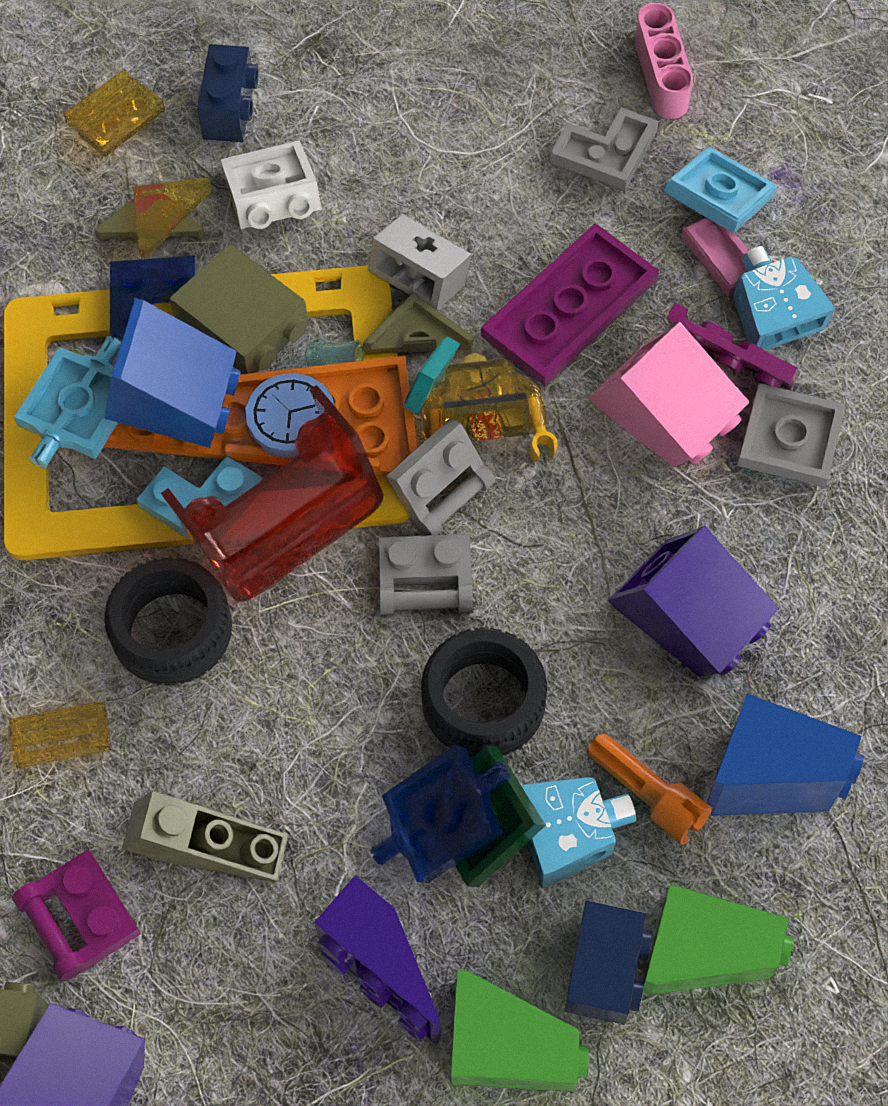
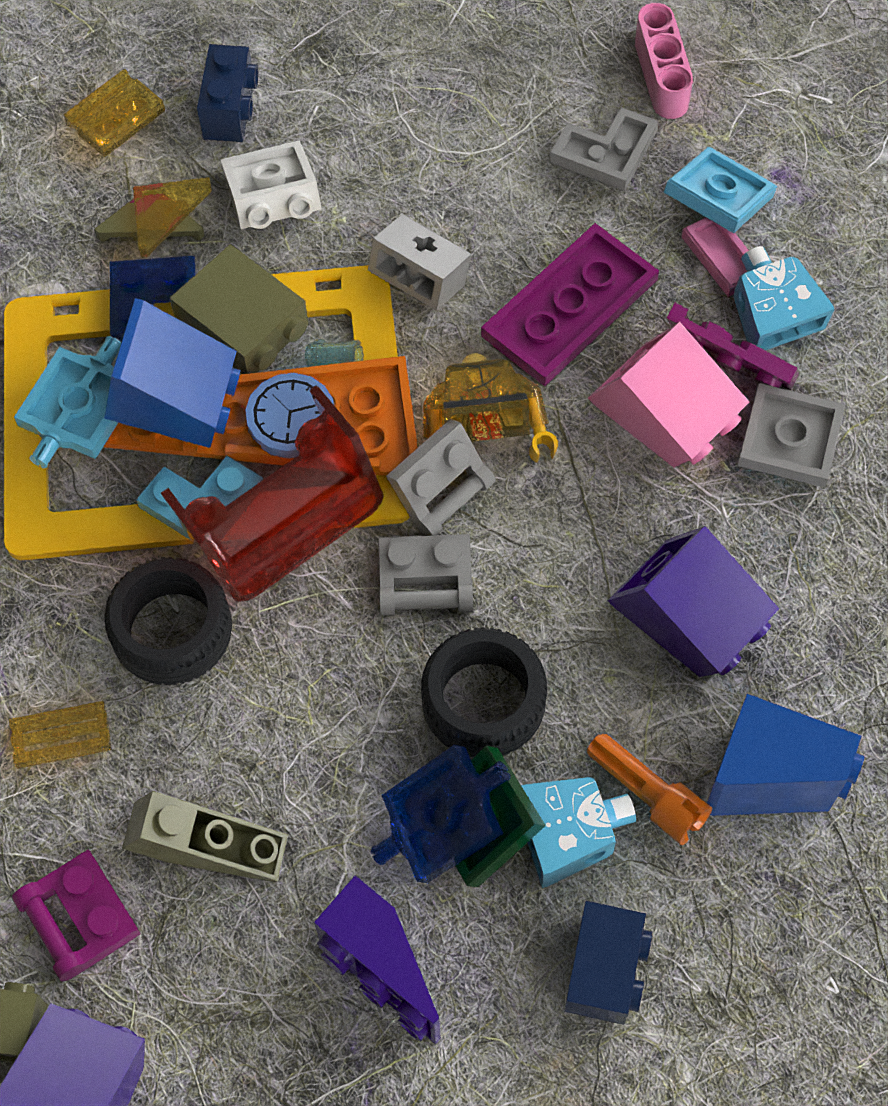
olive tile [362,292,475,354] -> none
teal tile [404,337,460,415] -> none
bright green slope [451,970,589,1092] -> none
bright green slope [642,884,794,995] -> none

